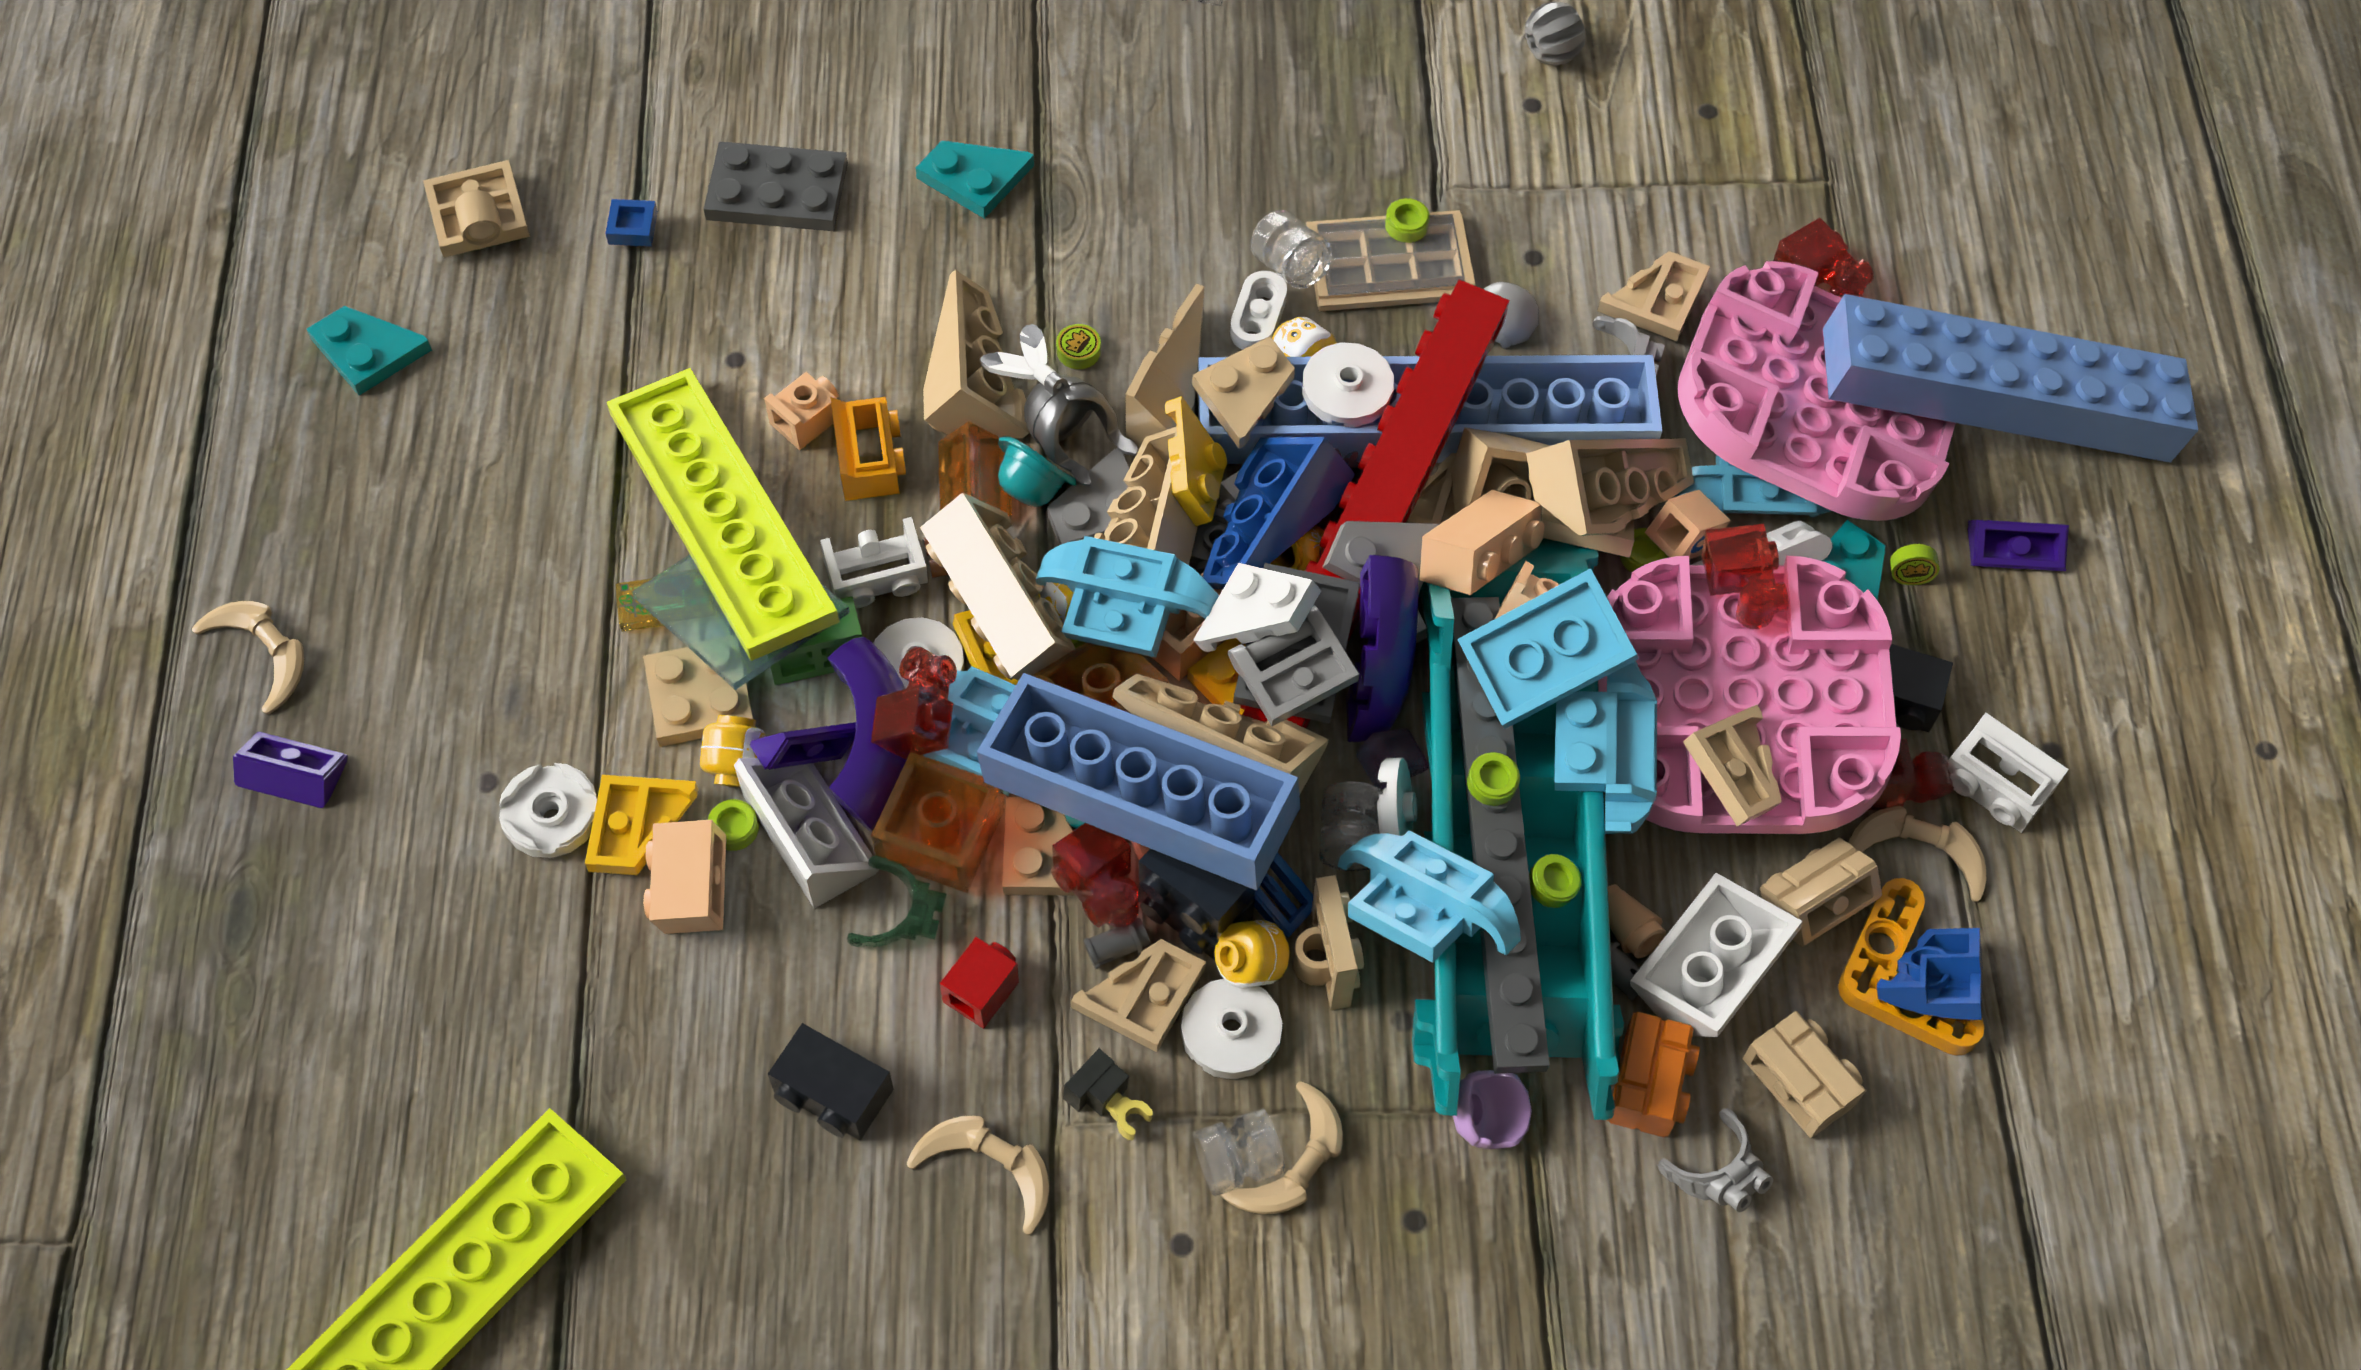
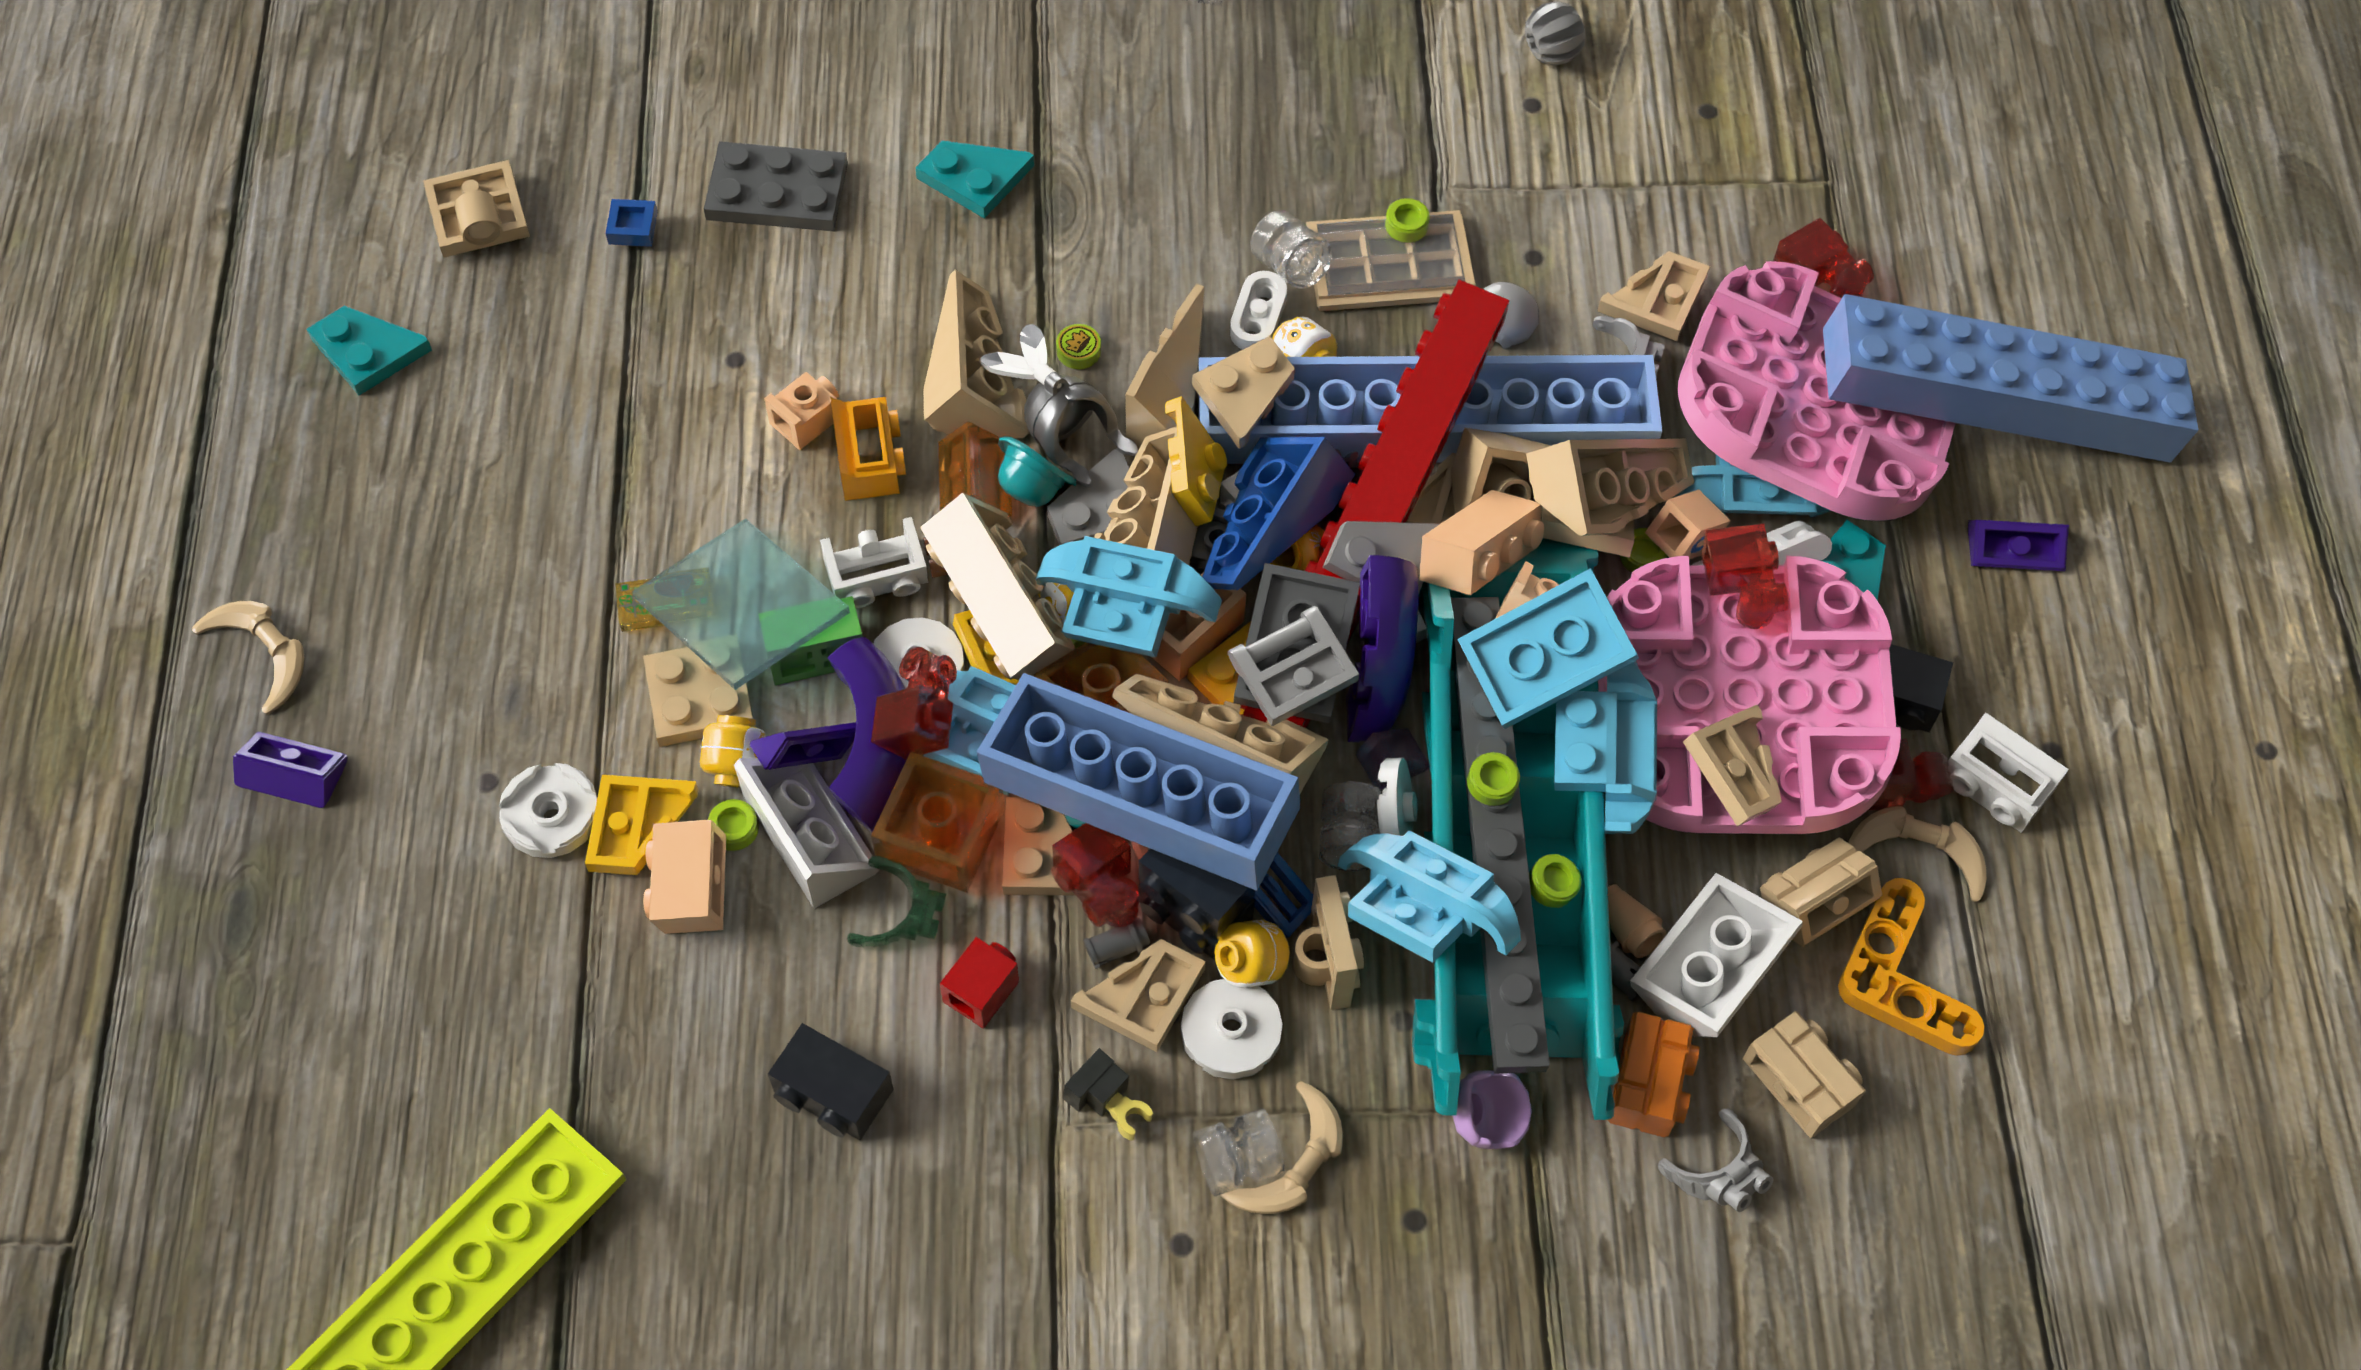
neon yellow plate [606,368,840,661] -> none
tan piece [907,1116,1050,1235] -> none
white wing [1193,563,1321,652] -> none
white plate [1302,343,1394,427] -> none
blue slope [1877,928,1983,1020] -> none
lime tile [1890,544,1940,585] -> none

